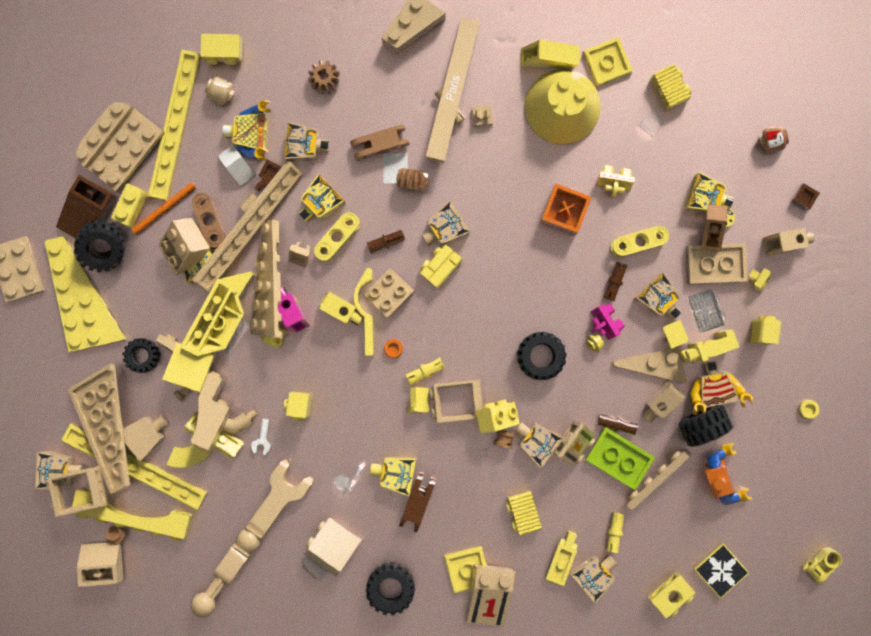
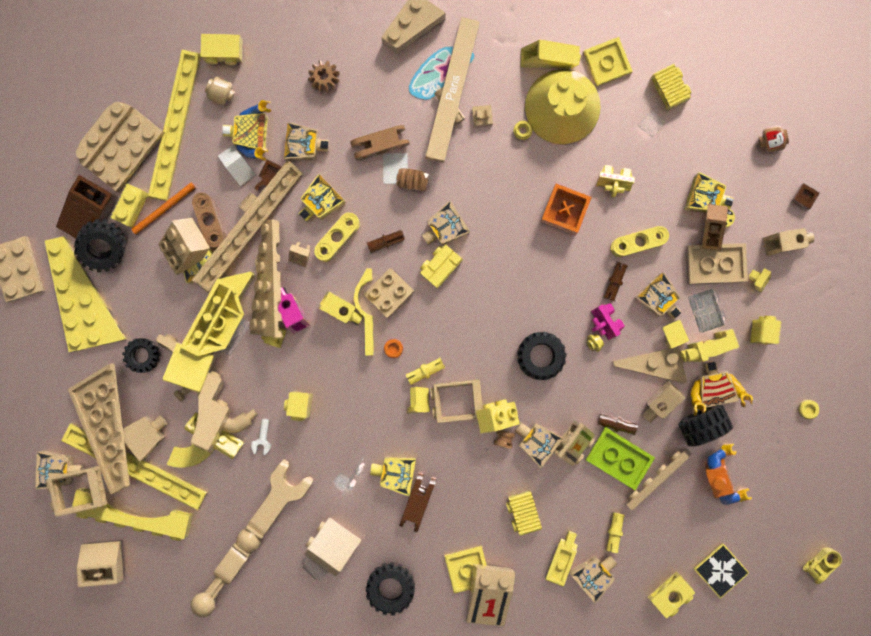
medium nougat plate [106,525,126,544] -> none
none -> sticker [409,47,474,100]
none -> light yellow plate [513,121,532,140]

